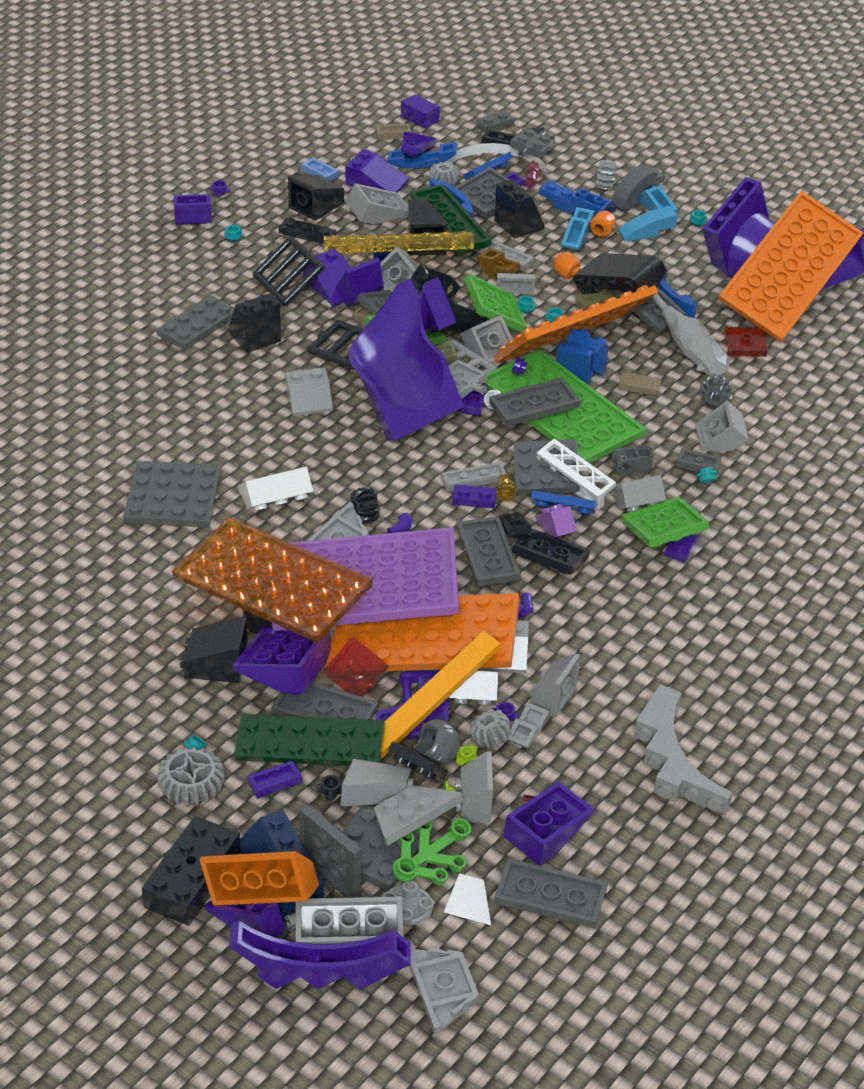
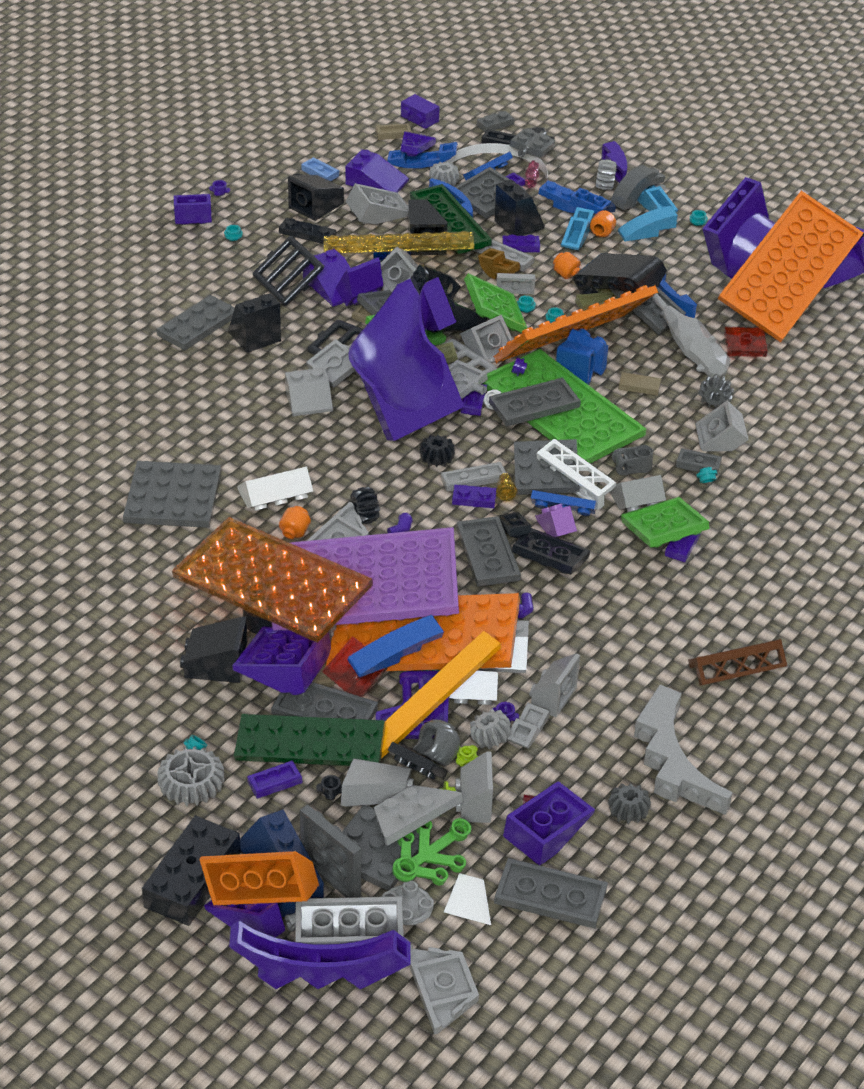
none -> orange head [279,506,311,539]
none -> light grey plate [306,339,355,388]
none -> blue slope [347,615,444,677]
none -> black gear [419,434,455,468]
none -> dark purple plate [502,235,540,252]
none -> dark purple slope [601,141,627,183]
none -> dark grey gear [608,782,651,825]
none -> reddish brown fence [688,639,787,686]

